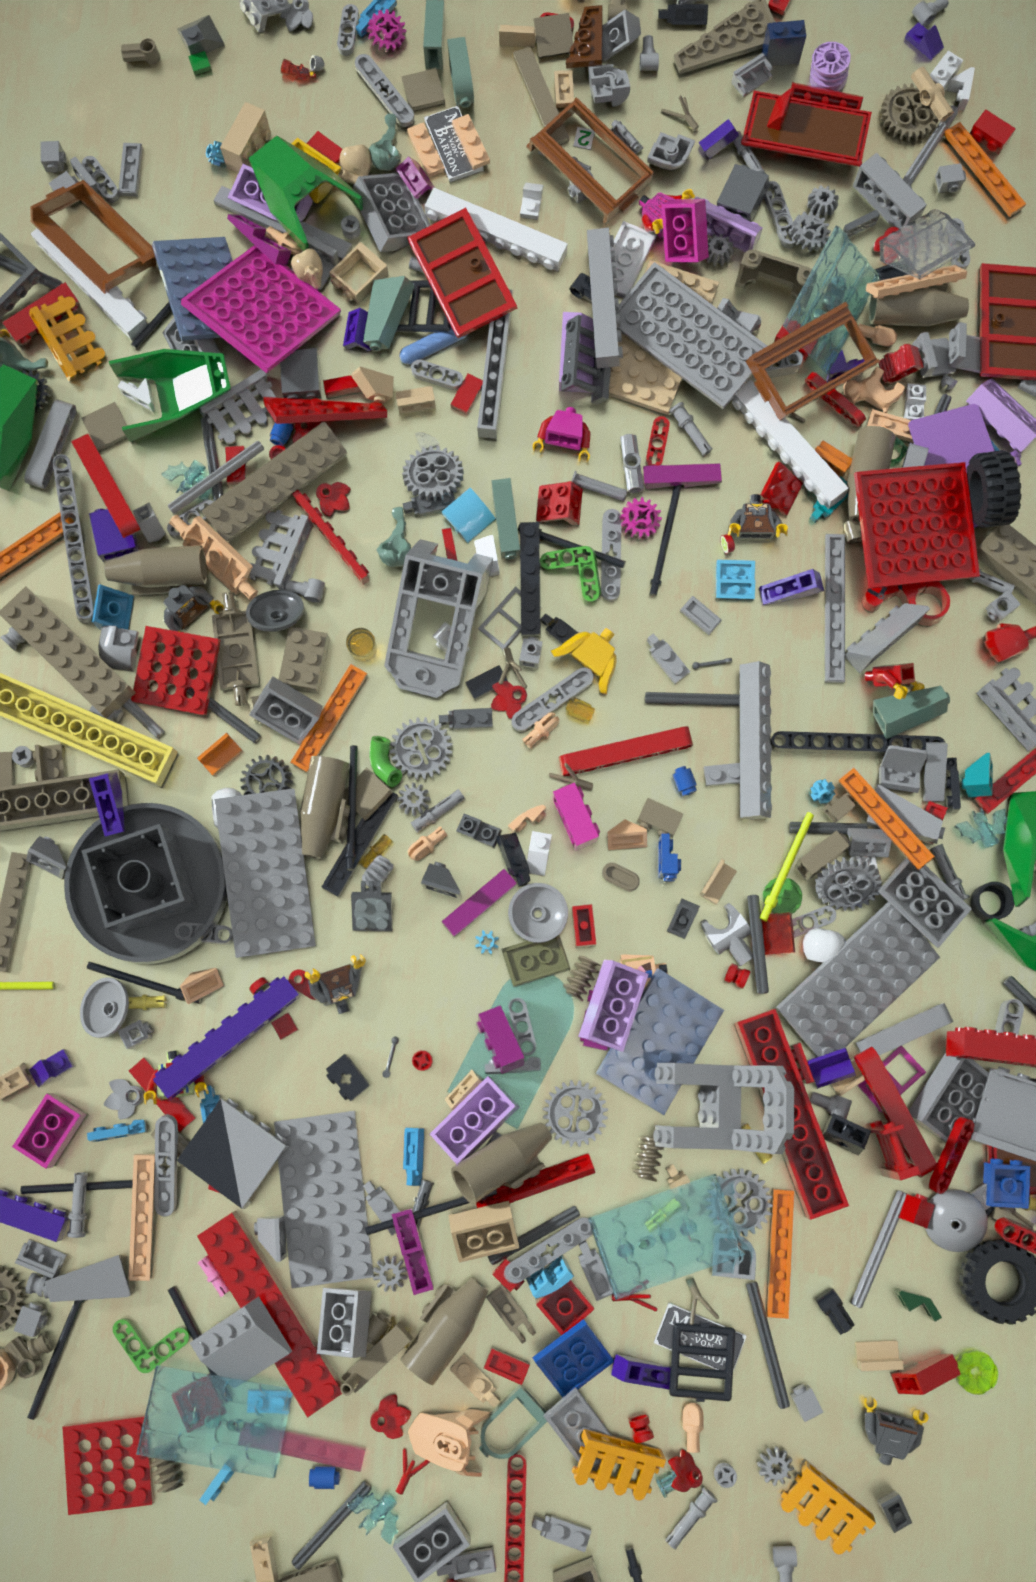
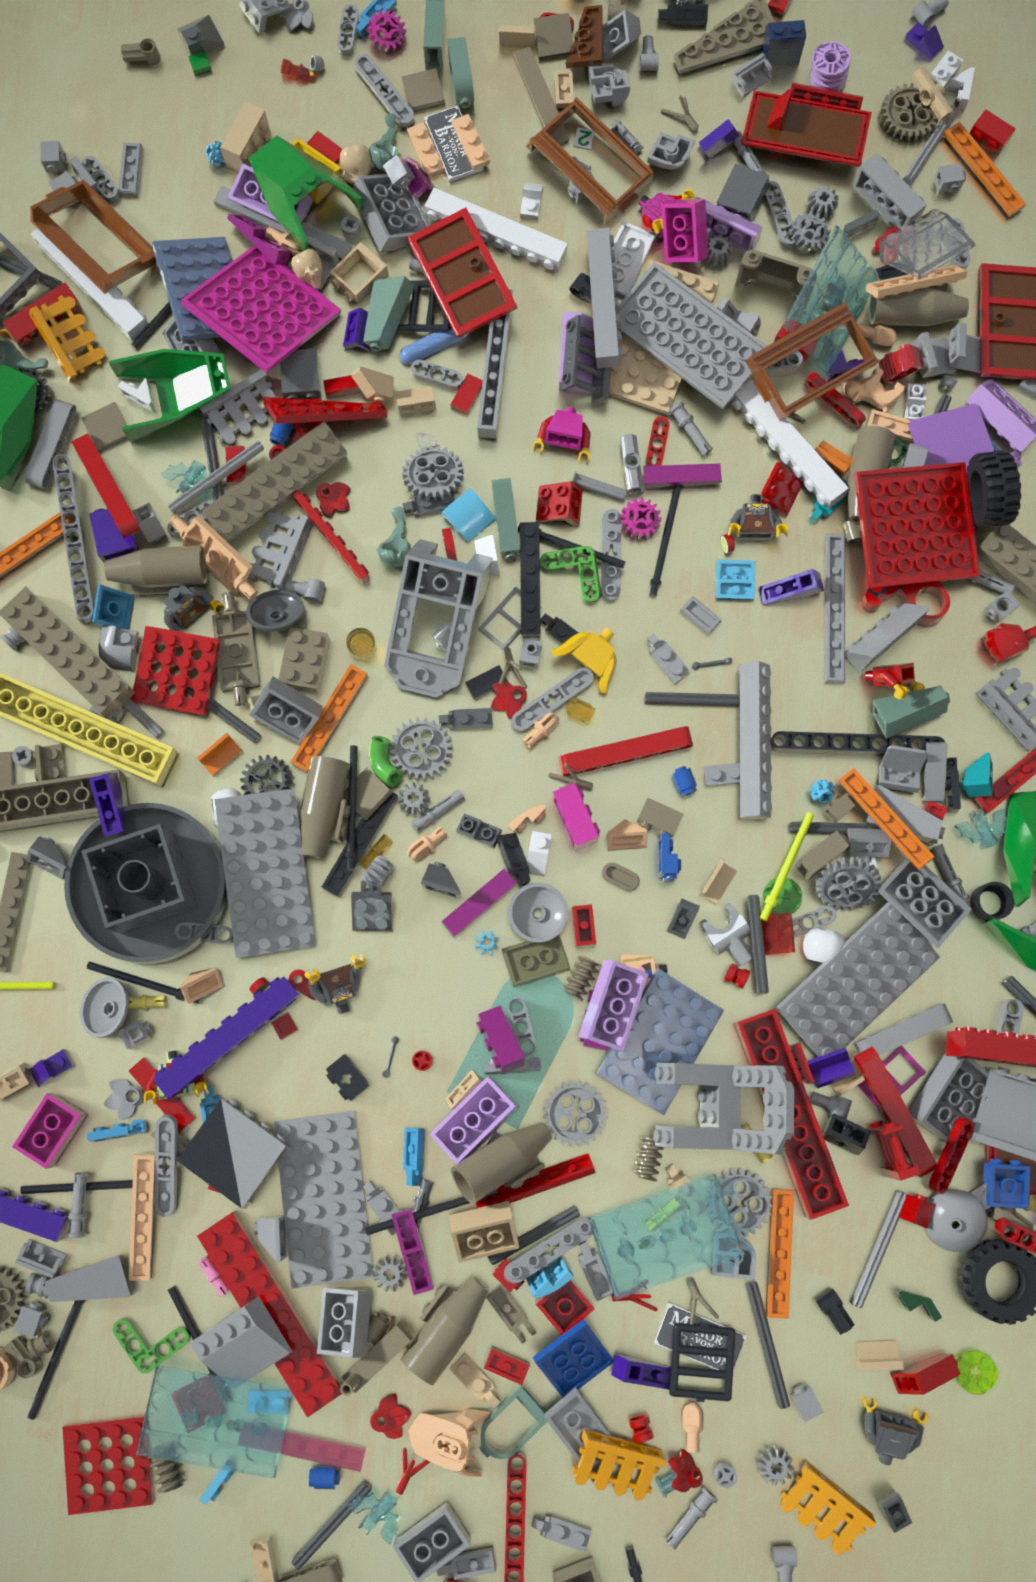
none -> brick [383,155,415,189]

